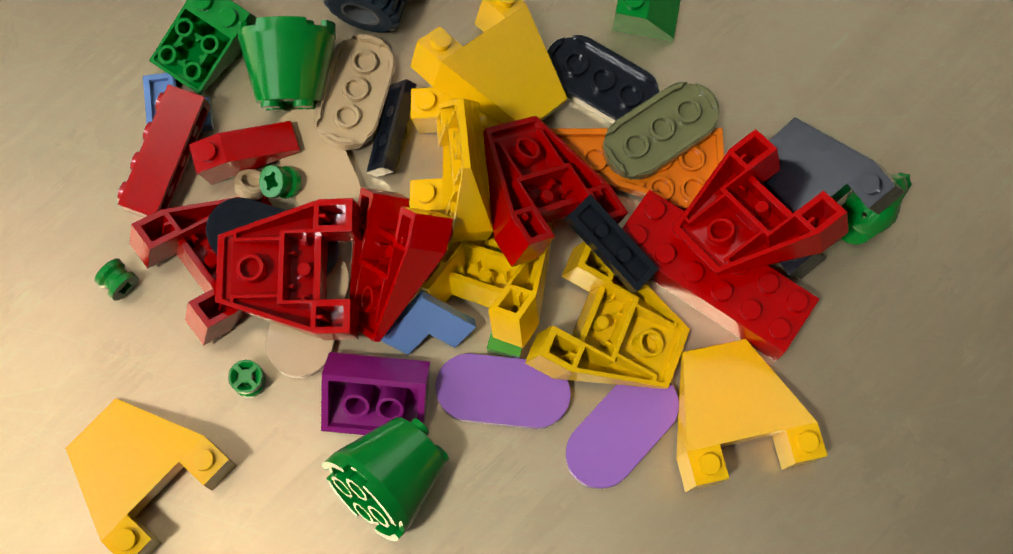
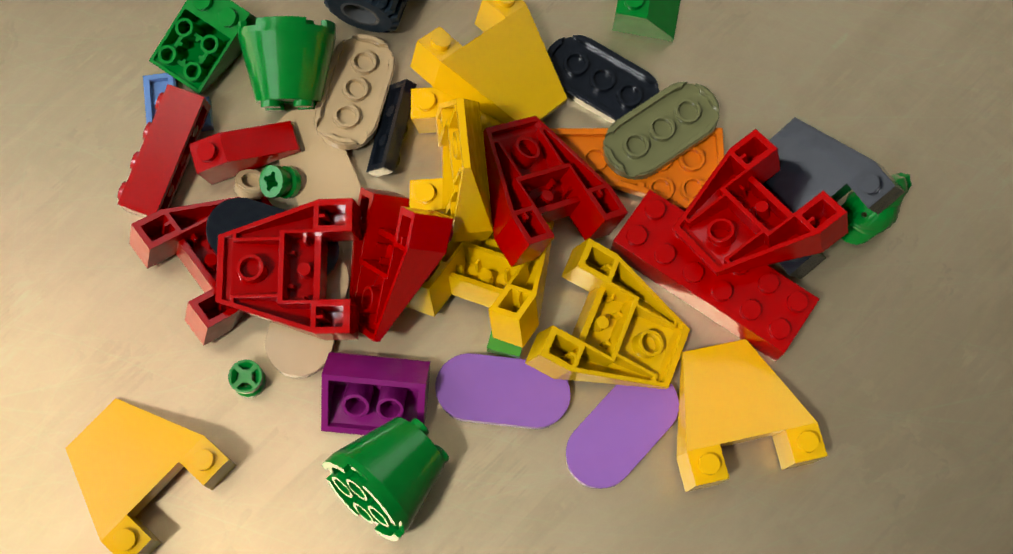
green wheel [94,258,139,301] -> none
medium blue tile [381,291,476,355] -> none
black plate [564,194,659,294] -> none

